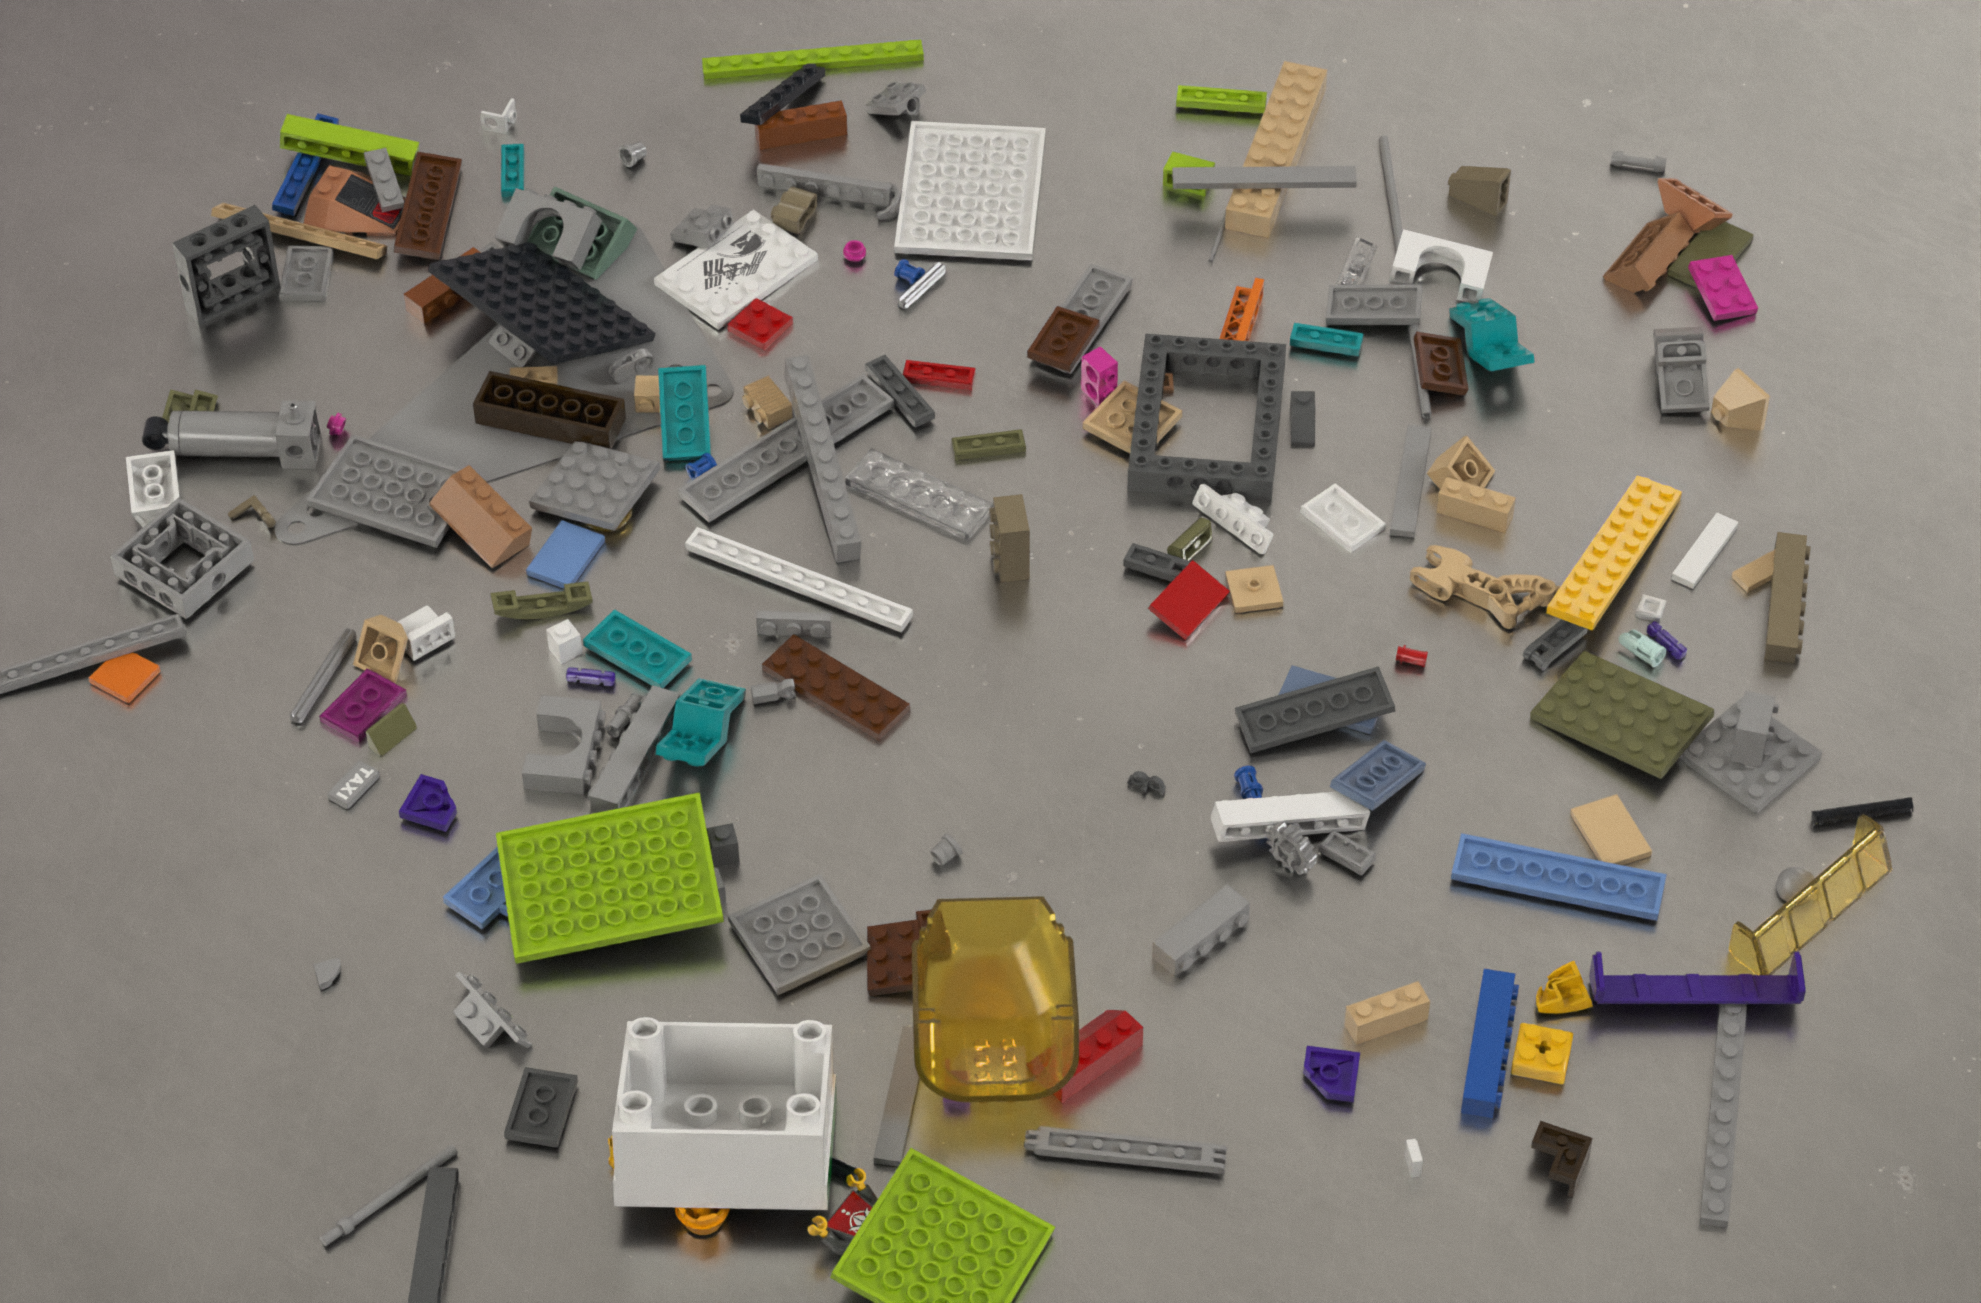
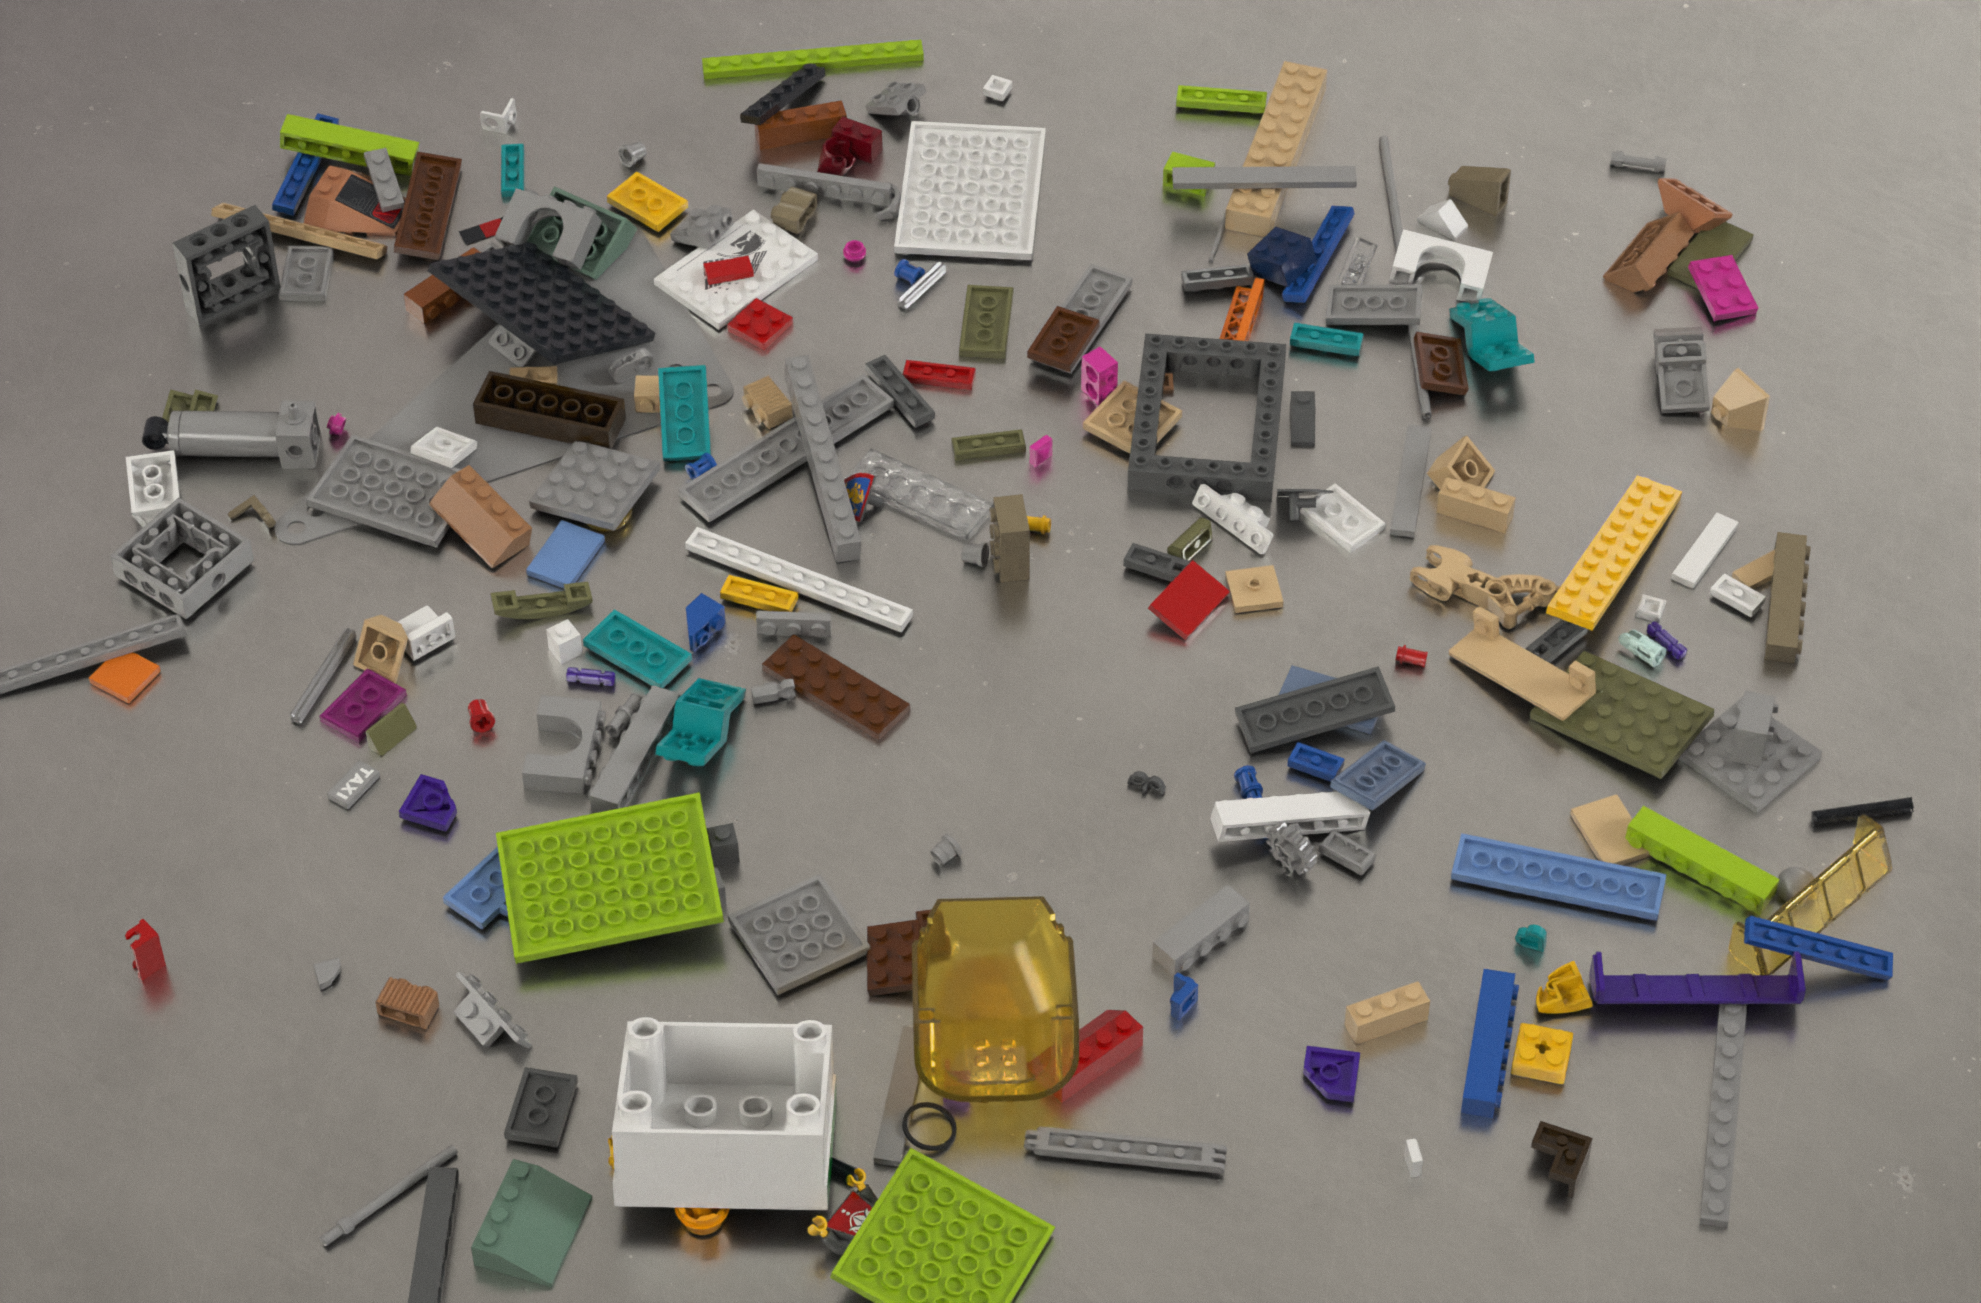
none -> red hinge [125,919,166,981]
none -> medium nougat brick [375,977,439,1029]
none -> white tile [410,427,477,468]
none -> sticker [459,217,503,245]
none -> red bush [468,699,495,733]
none -> sand green slope [471,1159,593,1287]
none -> yellow plate [607,172,688,232]
none -> blue slope [686,593,726,652]
none -> red tile [703,256,754,285]
none -> yellow plate [720,575,798,612]
none -> dark red hair [817,136,856,176]
none -> dark red brick [832,116,883,164]
none -> shield [844,473,883,523]
none -> black piece [902,1102,957,1151]
none -> olive tile [959,285,1014,359]
none -> light grey piece [961,542,989,567]
none -> white plate [983,75,1012,101]
none -> yellow pin [1027,515,1051,535]
none -> dark pink tile [1029,435,1053,467]
none -> blue bracket [1170,972,1198,1021]
none -> dark grey plate [1181,264,1254,292]
none -> dark blue brick [1247,227,1317,287]
none -> dark grey shield [1277,489,1334,521]
none -> blue plate [1282,205,1355,303]
none -> blue plate [1287,742,1345,782]
none -> white slope [1417,199,1468,241]
none -> tan bracket [1449,606,1596,721]
none -> teal tile [1515,924,1547,952]
none -> lime brick [1625,805,1780,915]
none -> white plate [1710,574,1766,617]
none -> blue plate [1744,916,1893,981]

